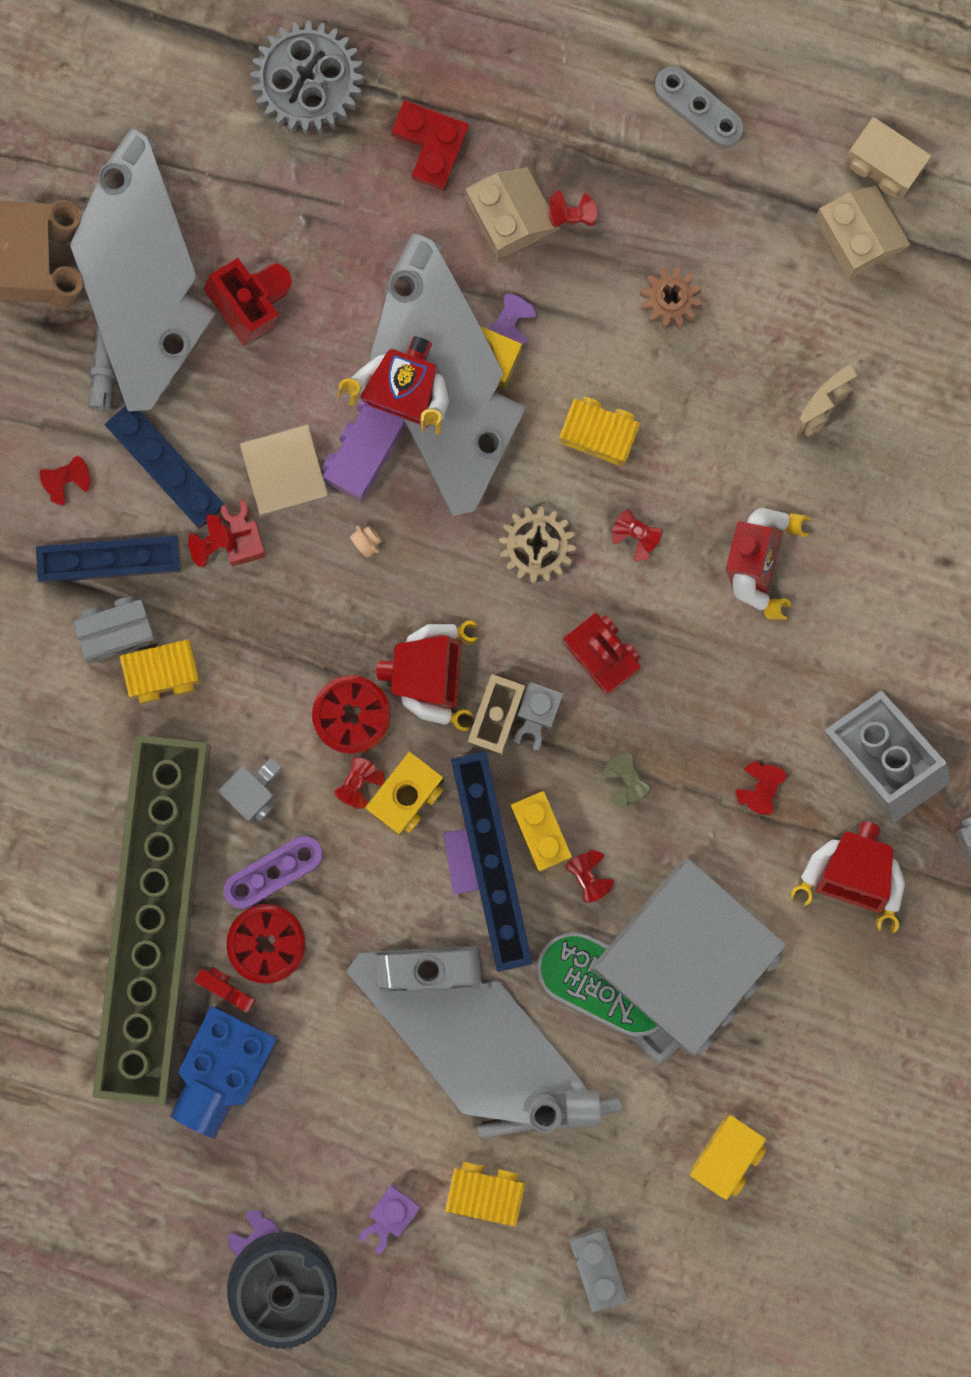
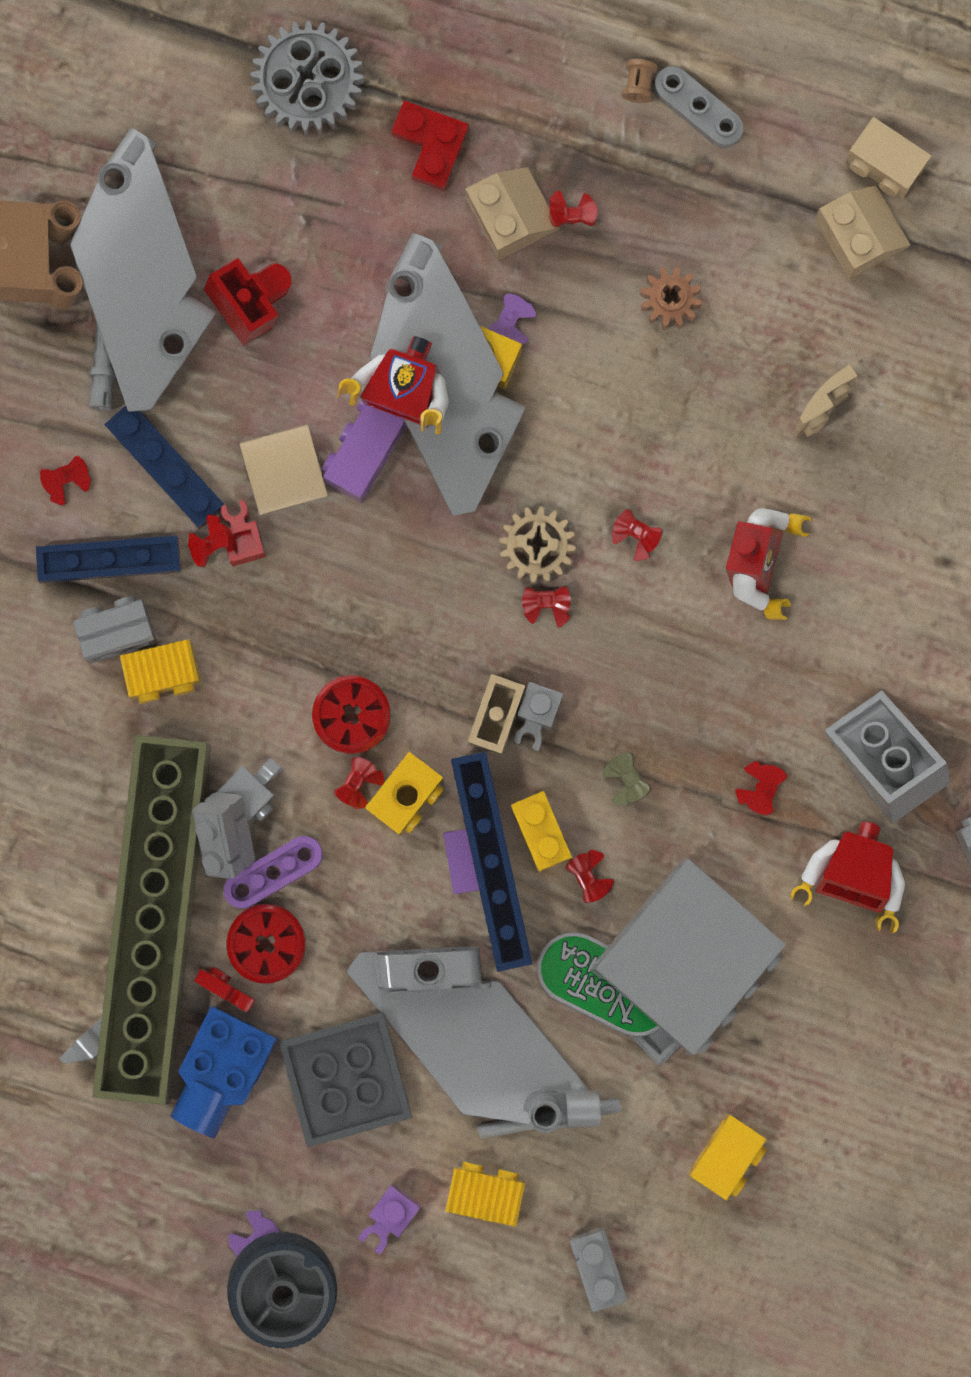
light nougat plate [350,525,382,558] -> none
red torso [376,621,478,731] -> none
yellow brick [559,397,640,467] -> none
red brick [562,612,642,697] -> none
none -> light grey piece [59,1018,102,1064]
none -> light grey brick [192,792,255,879]
none -> dark grey plate [279,1012,412,1148]
none -> red piece [522,586,571,628]
none -> medium nougat bush [622,59,657,103]

